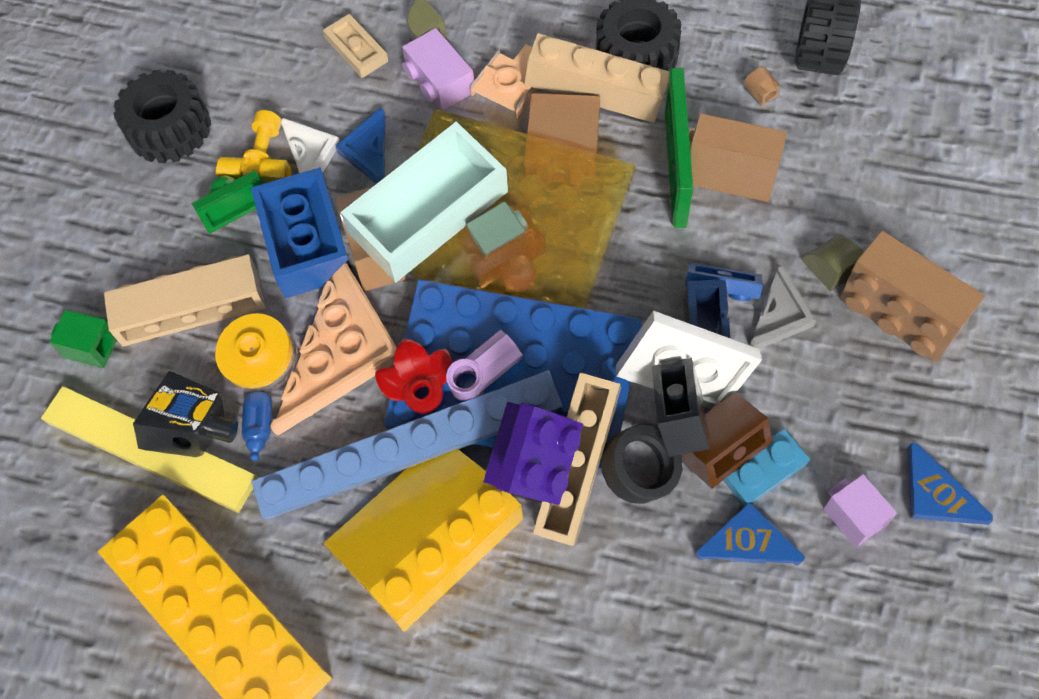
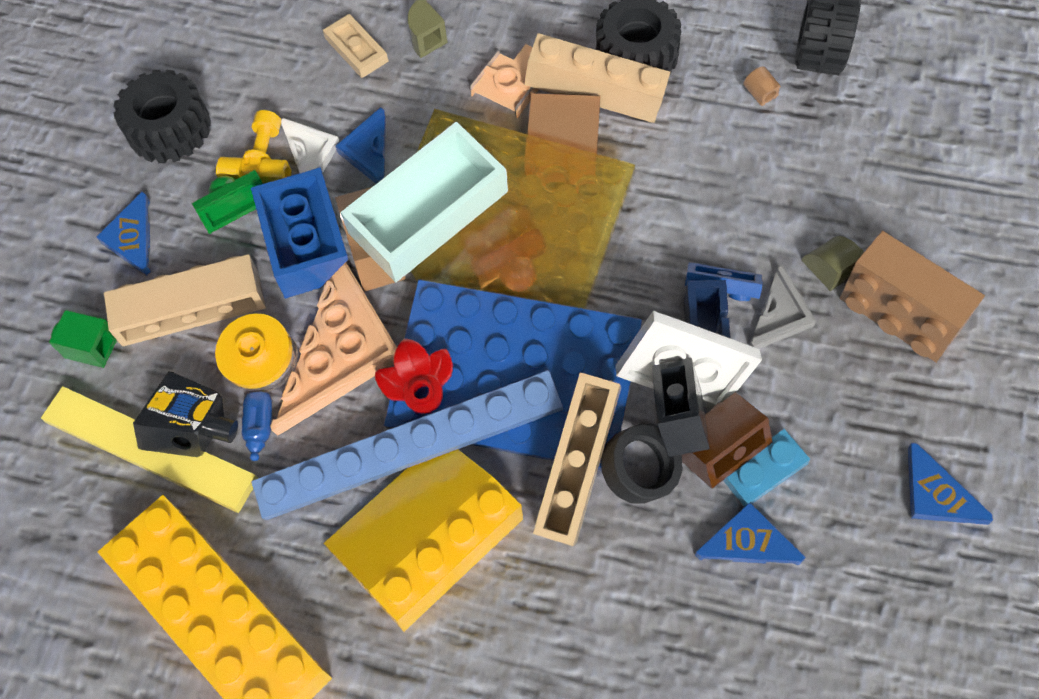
lavender brick [402,28,474,111] -> none
lavender piece [446,330,523,402] -> none
sand green brick [466,202,529,267] -> none
dark purple bracket [483,401,583,505] -> none
green tile [664,68,693,228] -> none
medium nougat brick [689,113,787,202] -> none
lavender brick [823,474,897,548] -> none
none -> blue tile [96,192,150,276]

